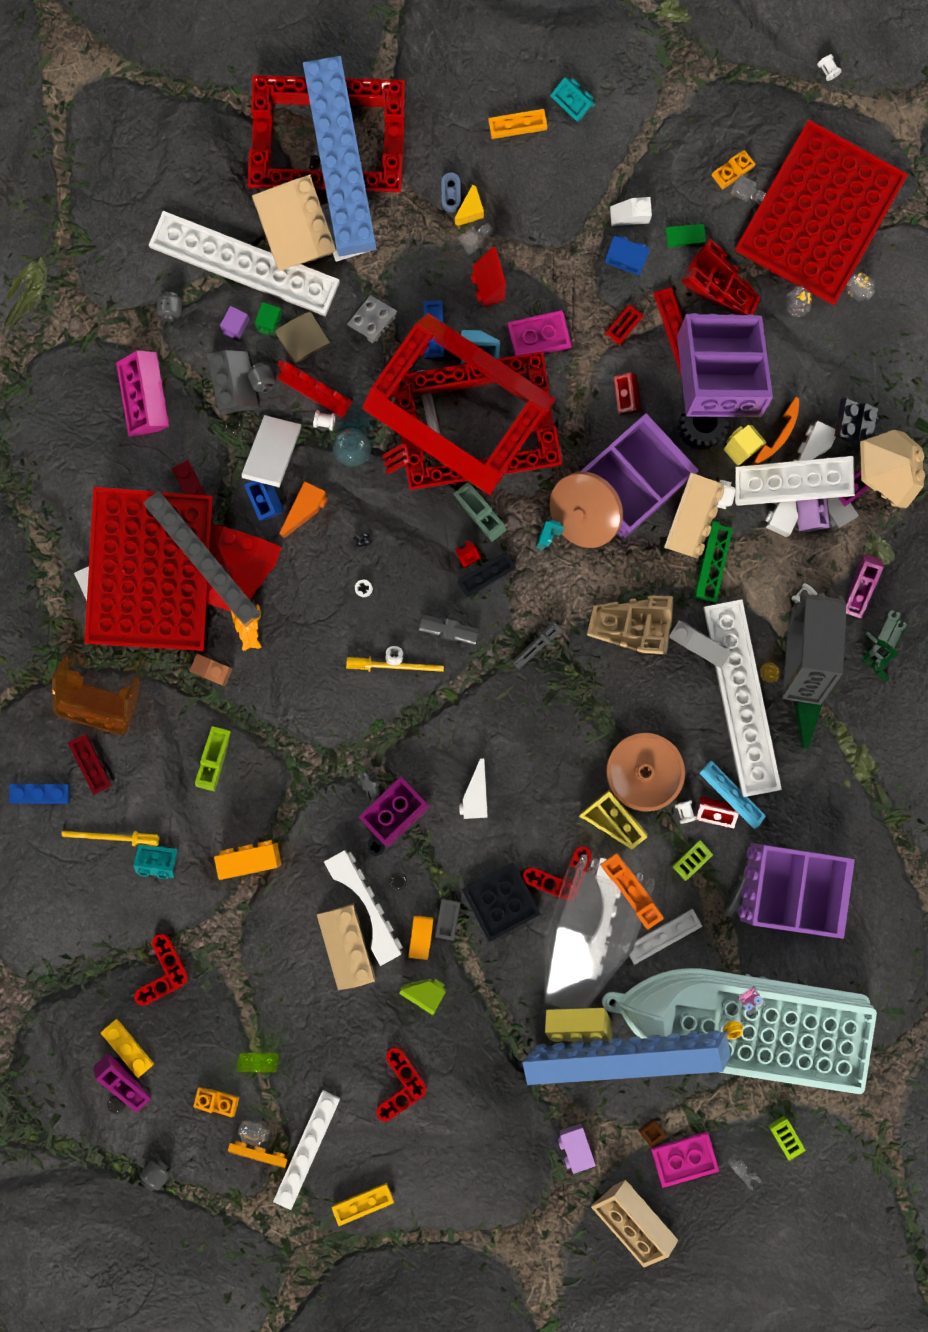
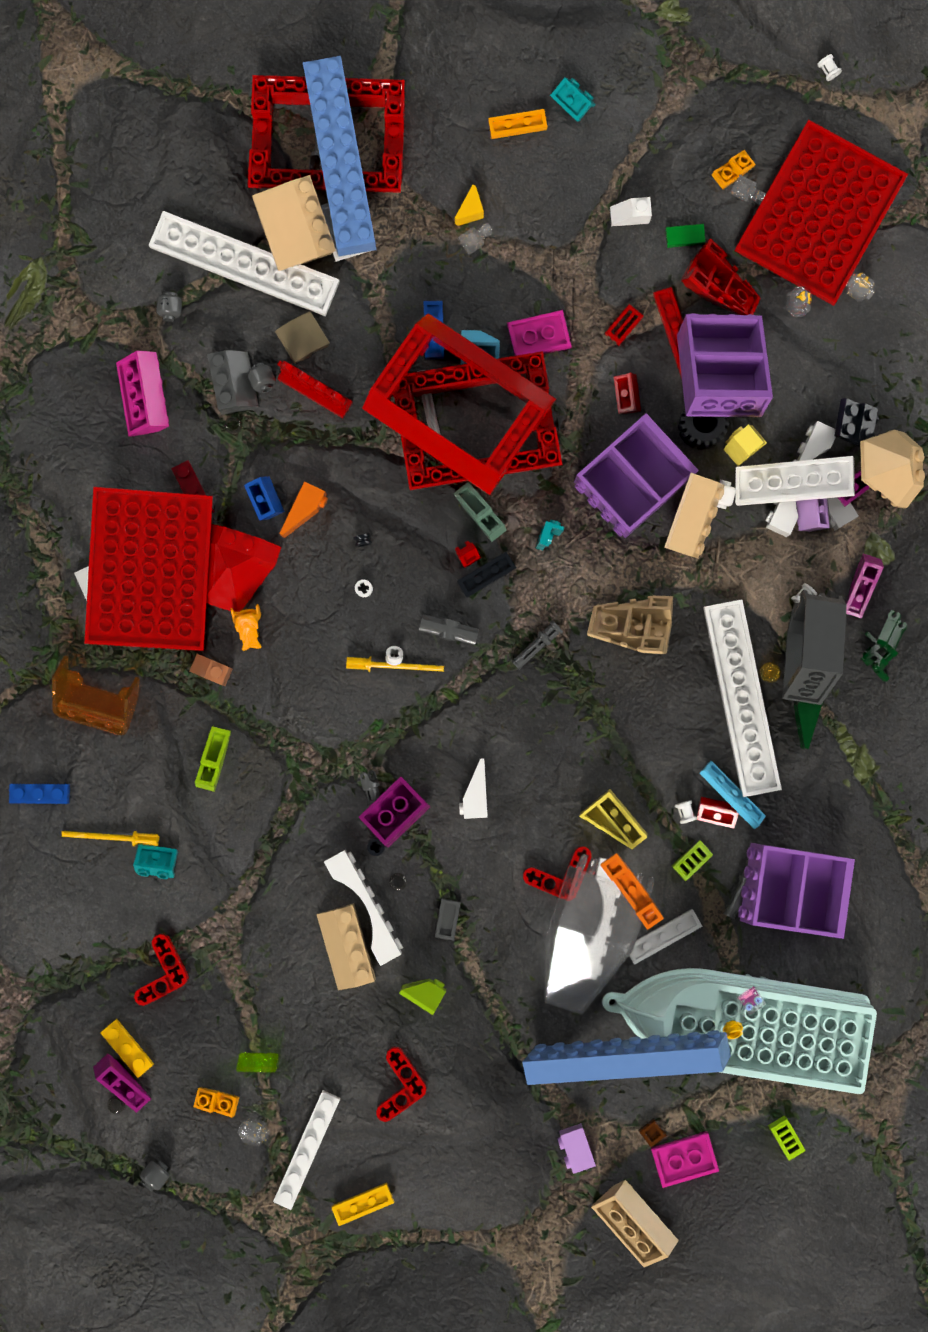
dark red plate [68,734,112,795] -> none
dark grey brick [143,491,261,627] -> none
light orange brick [214,840,282,880] -> none
medium lavender brick [220,306,250,340] -> none
light orange plate [228,1141,288,1168] -> none
white tile [242,415,301,487] -> none
green brick [255,302,282,335] -> none
white bush [313,410,336,431] -> none
clear light blue cylinder [333,428,371,467] -> none
light grey hinge [347,295,397,344] -> none
red tile [382,444,410,474] -> none
light orange slope [408,916,433,960] -> none
sand blue plate [441,173,461,212] -> none
black plate [462,862,541,942] -> none
red slope [470,247,506,307] -> none
light yellow wedge [545,1008,612,1043] -> none
nougat dish [550,472,623,548] -> none
blue brick [605,236,650,276] -> none
nougat dish [606,733,685,812] -> none
light grey slope [669,620,732,668] -> none
green fence [693,521,733,603] -> none
clear plate [727,1157,761,1191] -> none
orange slope [752,397,799,465] -> none

